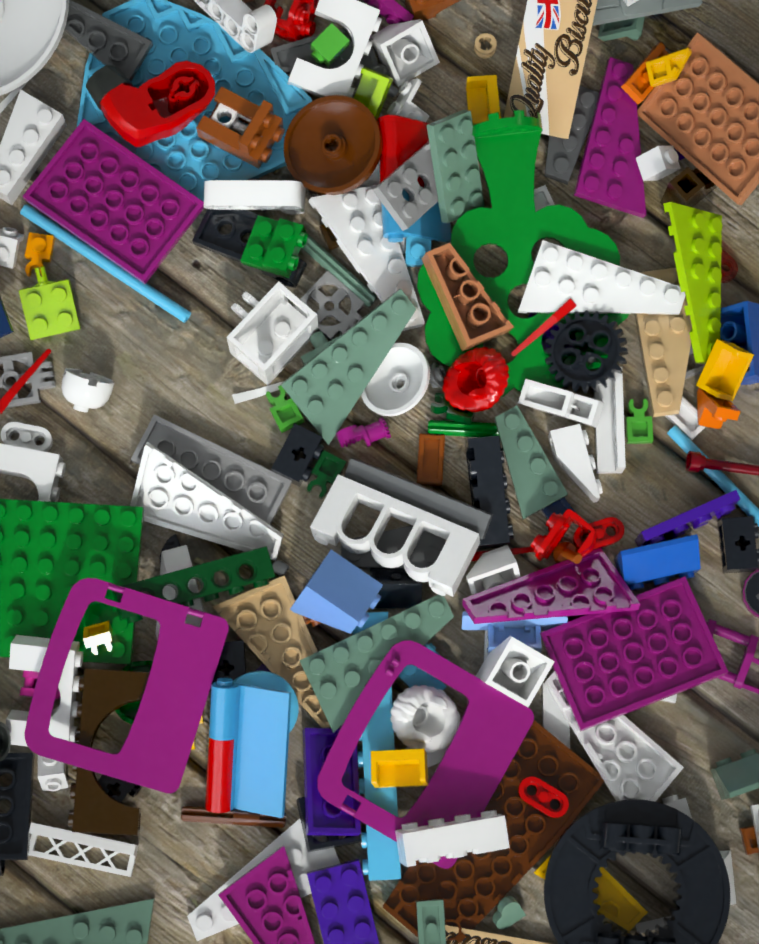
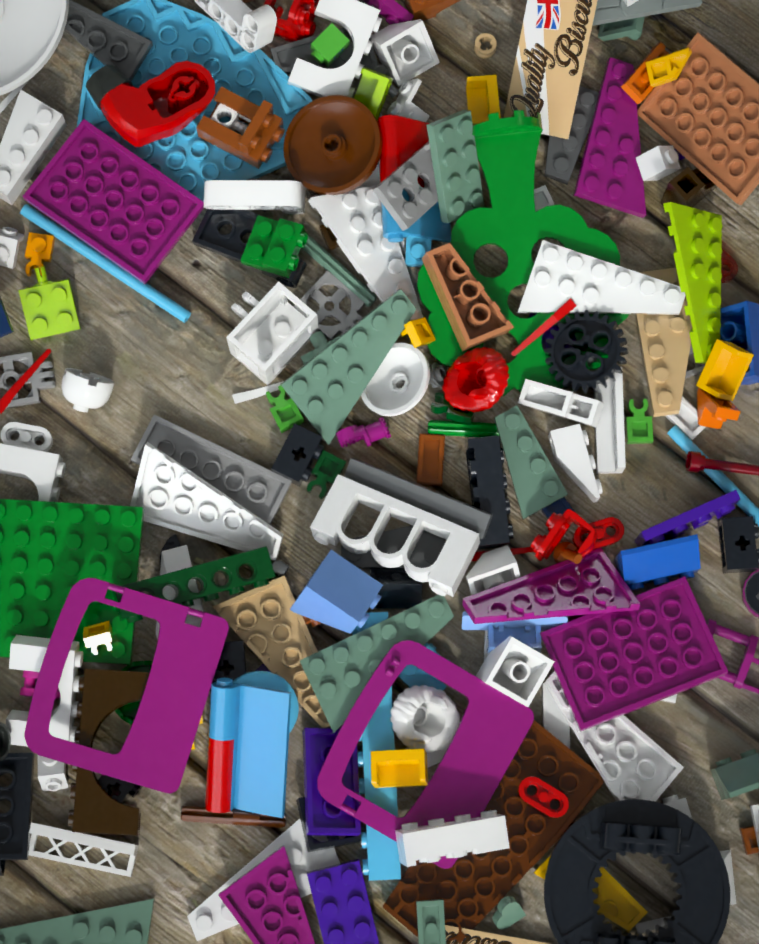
none -> yellow tile [401,317,436,348]

